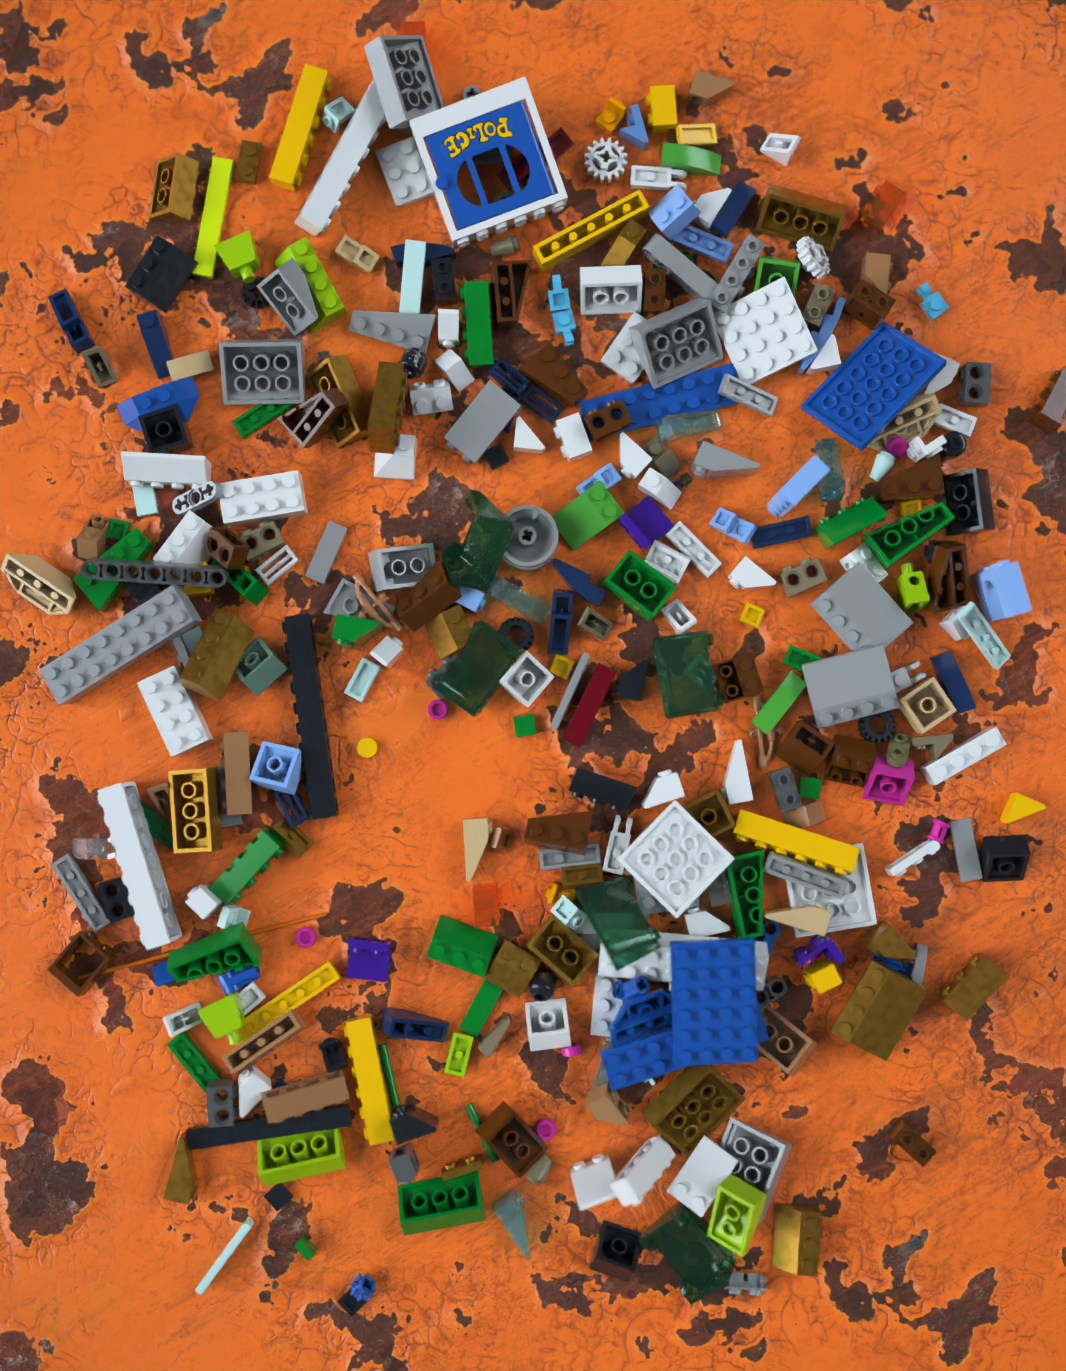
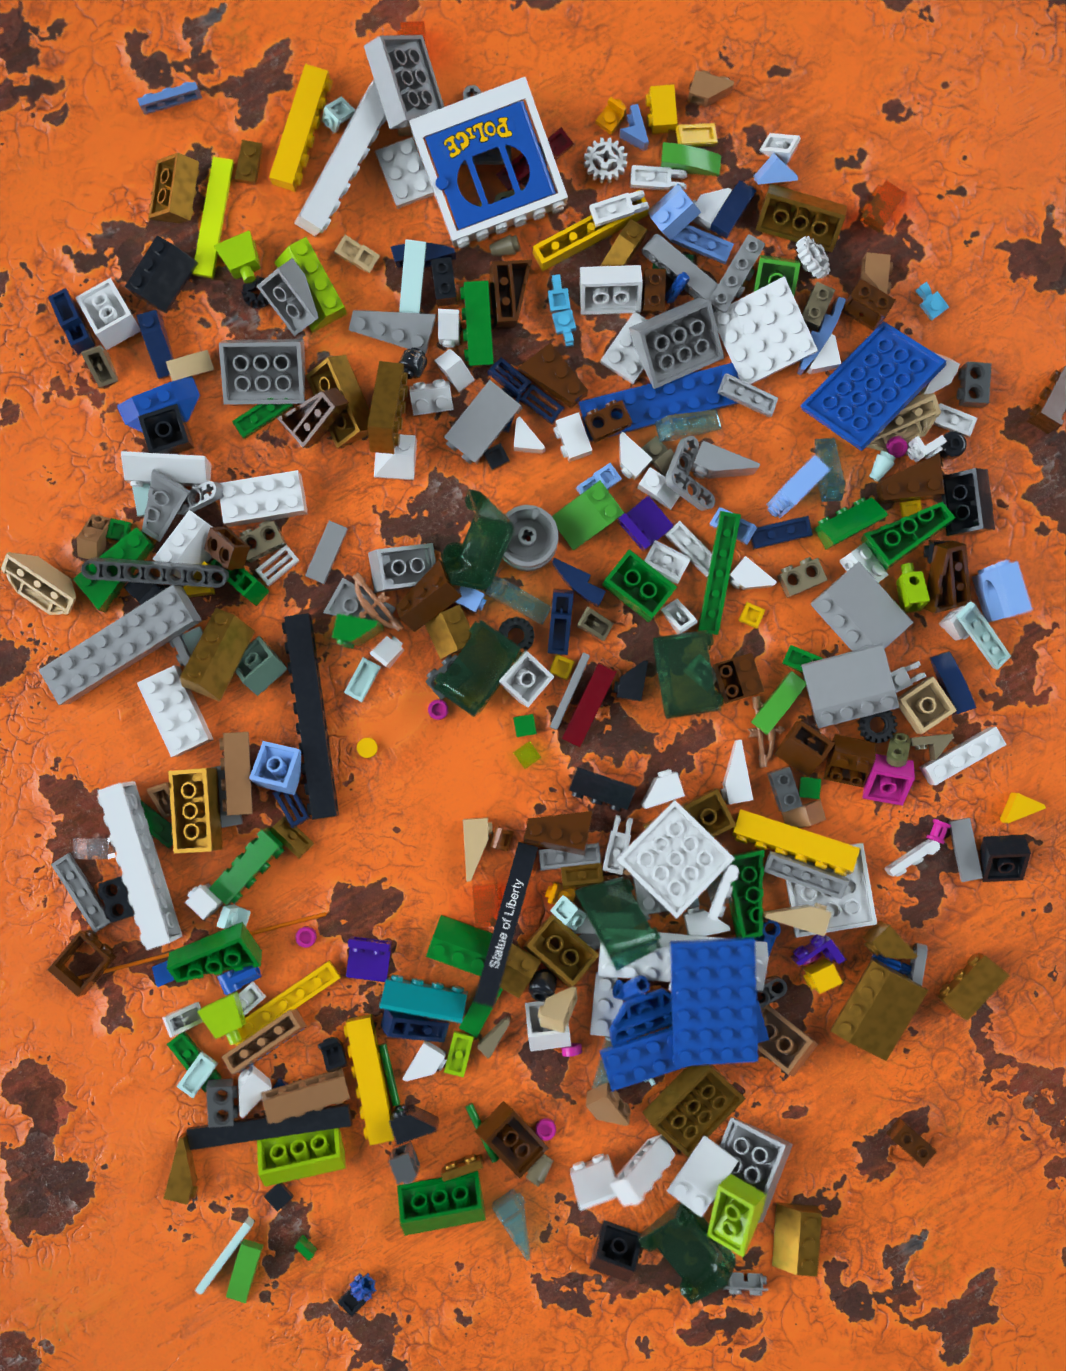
none -> white slope [75,278,141,350]
none -> medium blue plate [137,82,202,114]
none -> light grey wing [142,469,190,542]
none -> light aqua tile [176,1051,218,1098]
none -> bright green slope [226,1239,264,1303]
none -> teal slope [379,975,468,1023]
none -> white slope [403,1041,447,1081]
none -> black tile [474,842,538,1008]
none -> clear neon green plate [513,741,541,769]
none -> tan slope [538,987,578,1033]
none -> white hinge [589,190,649,227]
none -> blue axle [665,272,690,304]
none -> light grey beam [665,436,715,511]
none -> green plate [697,511,741,635]
none -> white hinge [708,864,739,922]
none -> light blue slope [754,153,798,185]

